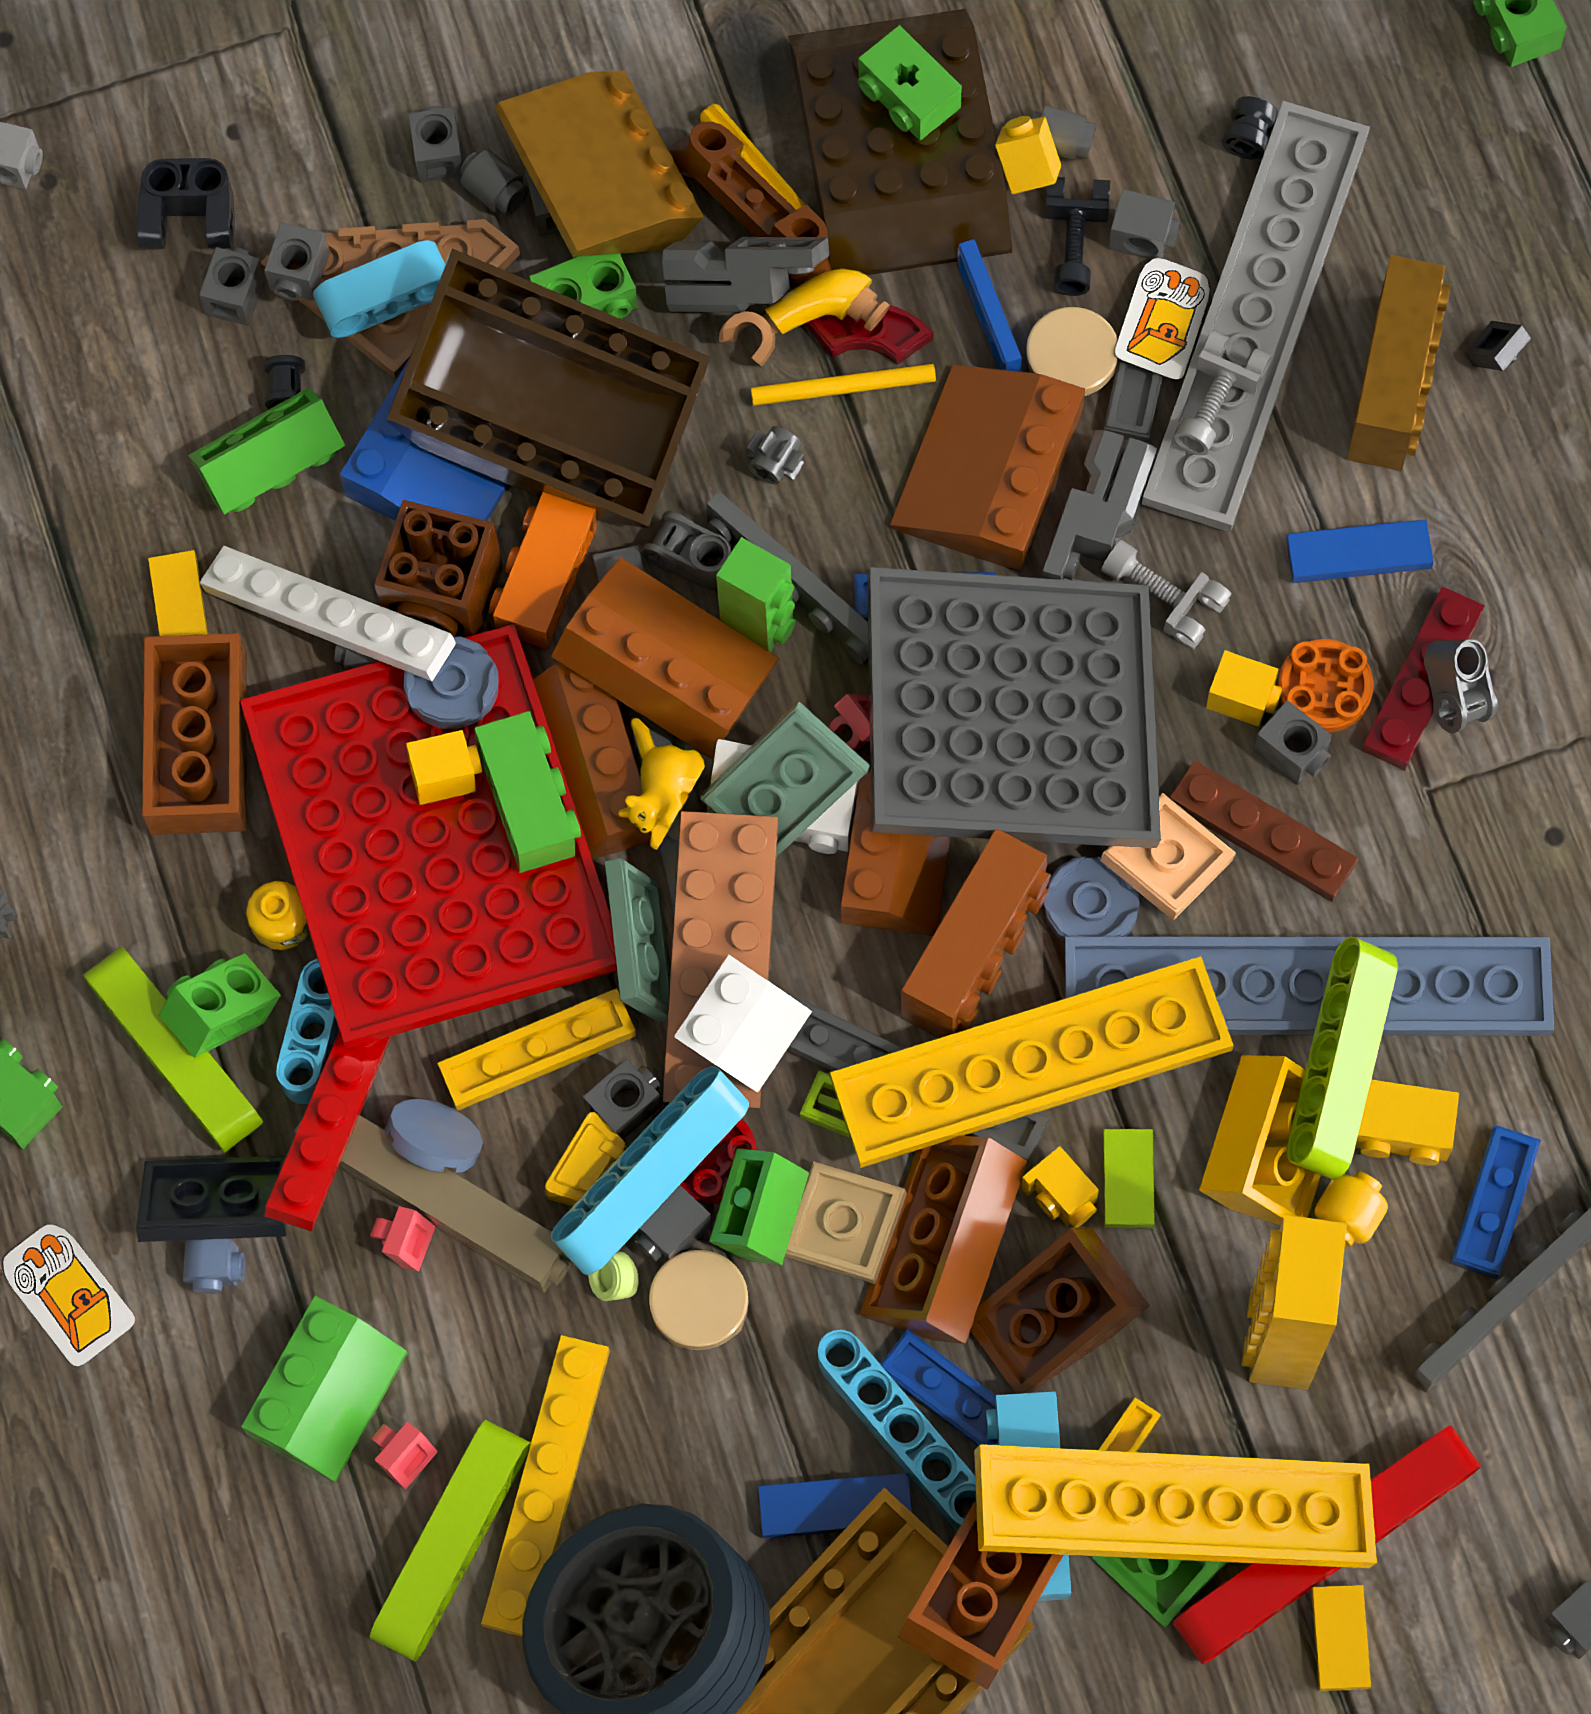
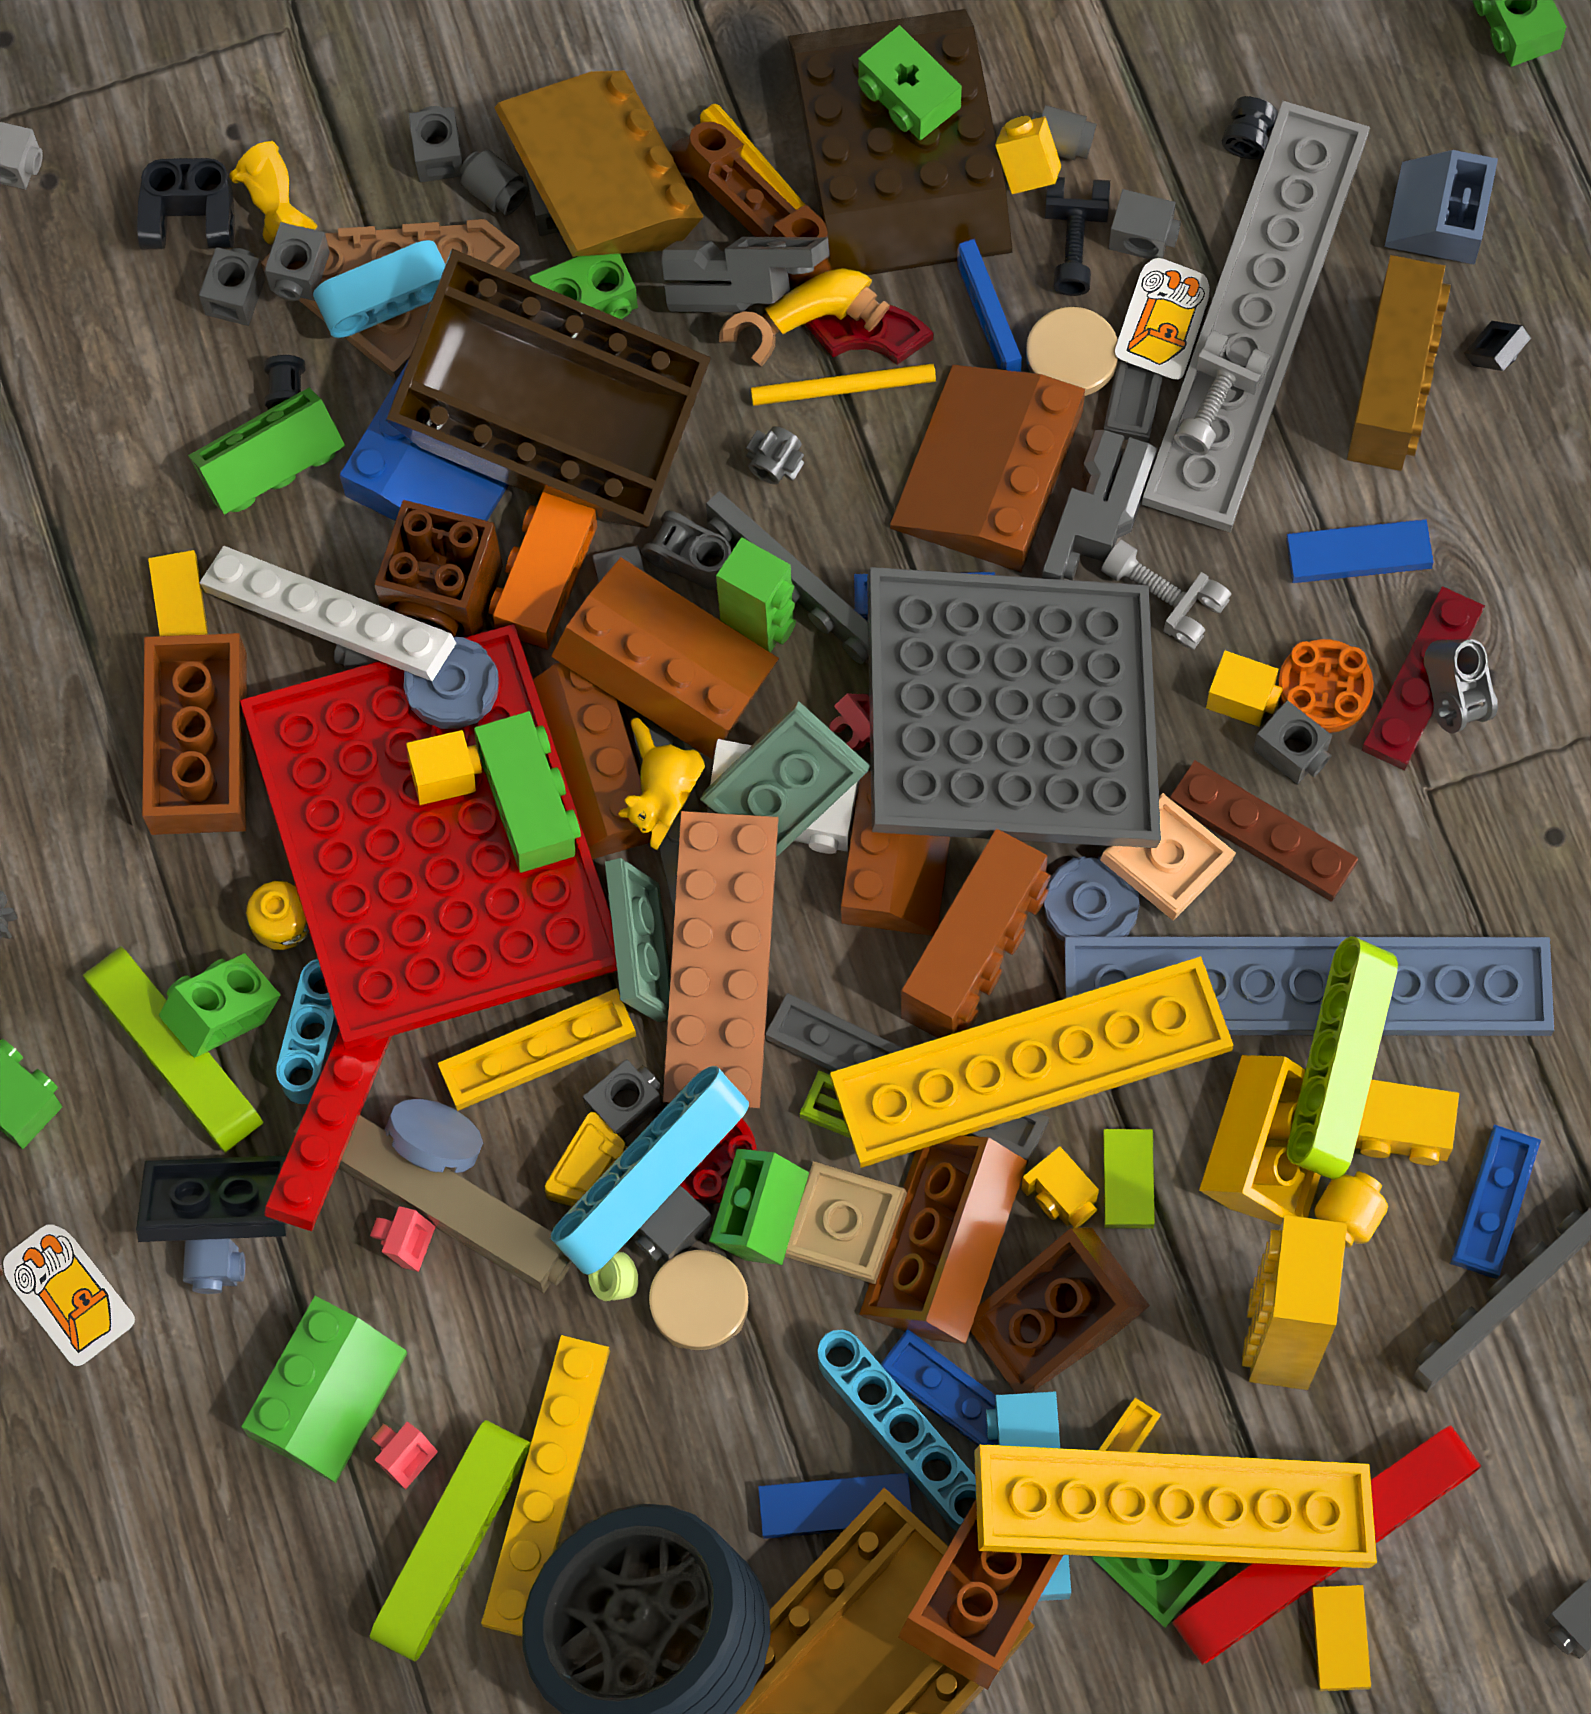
white slope [674,955,812,1093] -> none
none -> yellow animal [229,141,317,245]
none -> sand blue slope [1384,150,1498,265]

